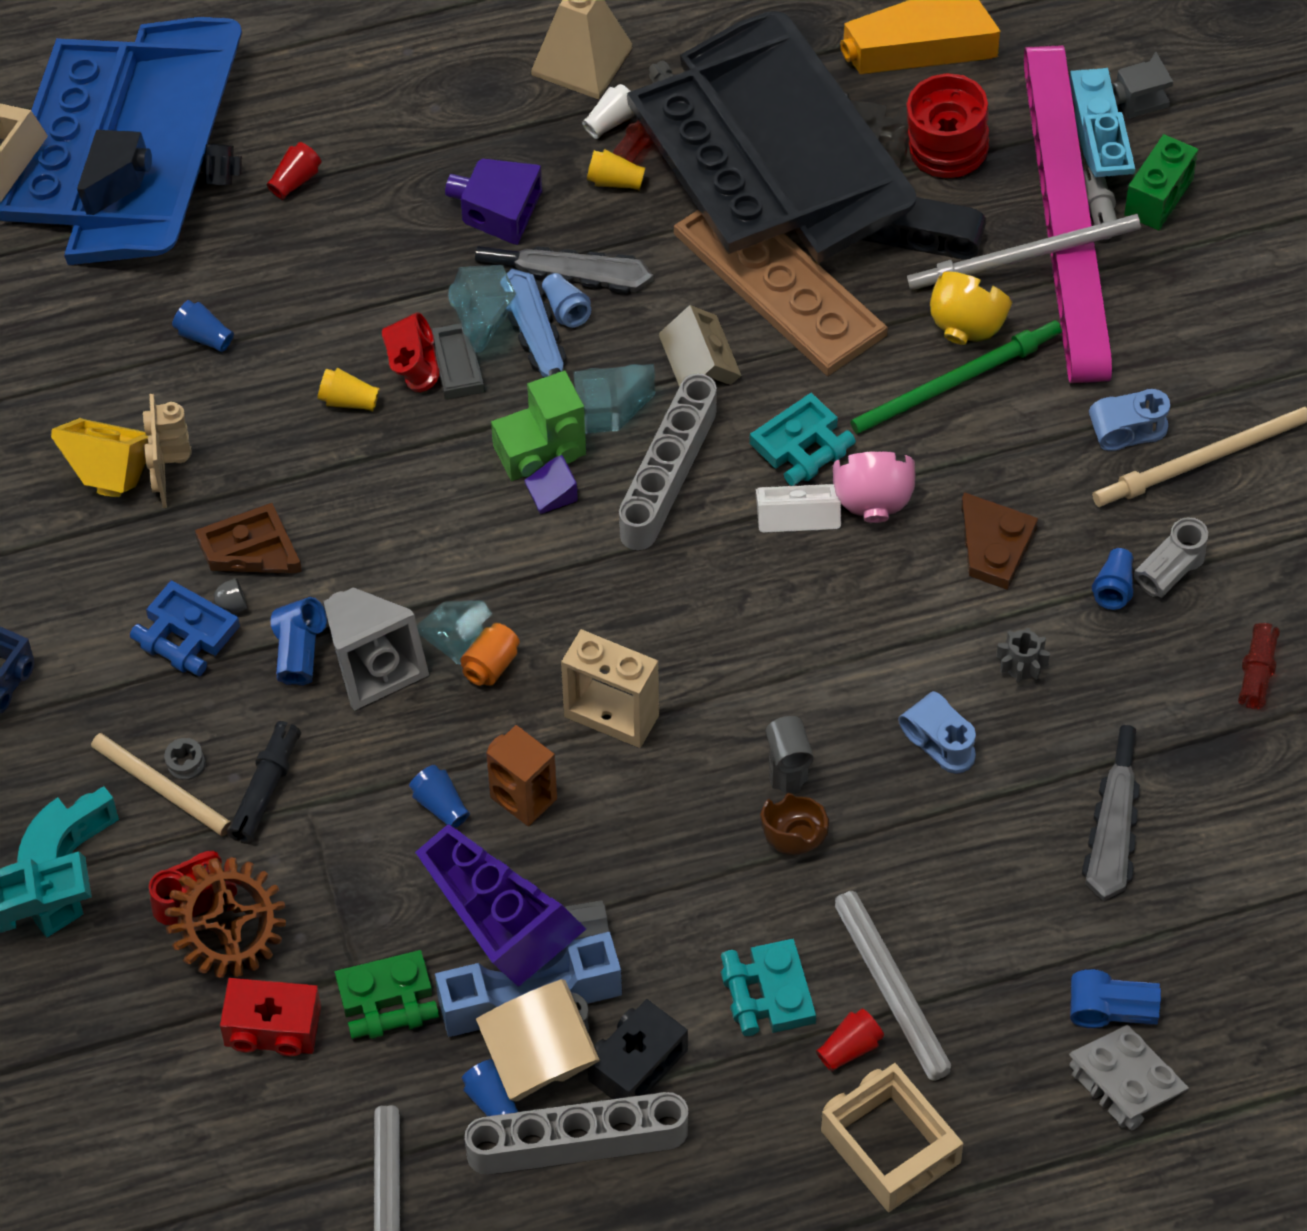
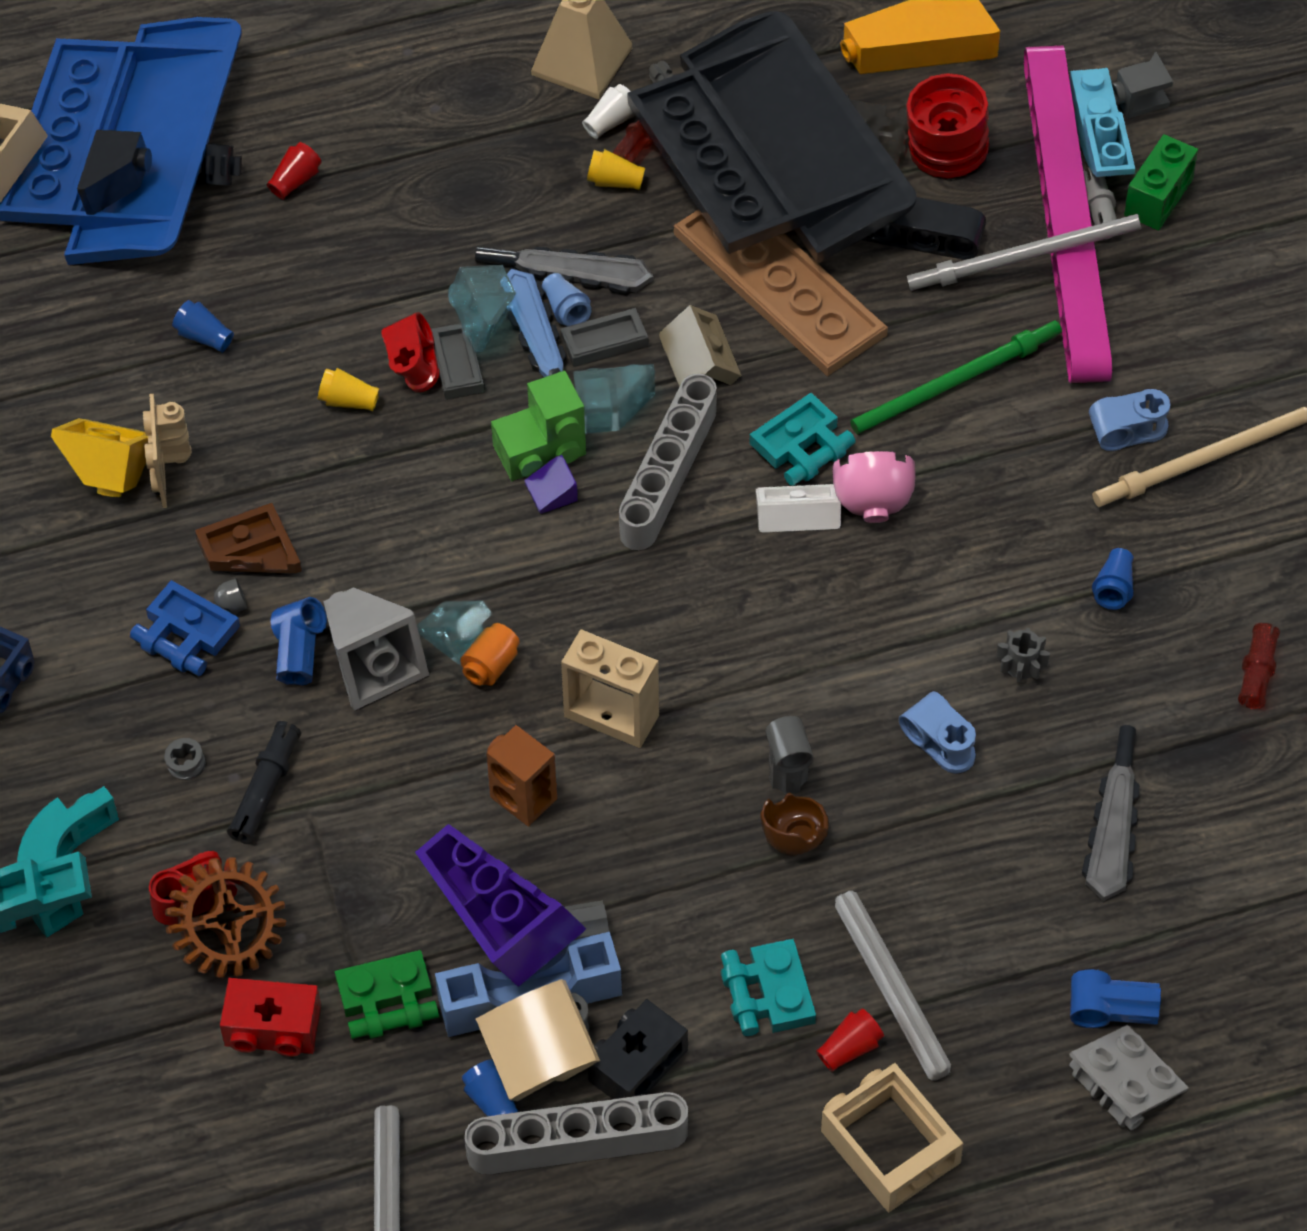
tan bar [91,733,231,837] -> none
blue cone [409,765,470,828] -> none
dark purple torso [445,159,542,245] -> none
yellow cylinder [930,271,1012,345] -> none
reddish brown wing [961,492,1038,590] -> none
light grey piece [1134,517,1208,598] -> none
none -> dark grey tile [560,308,649,367]

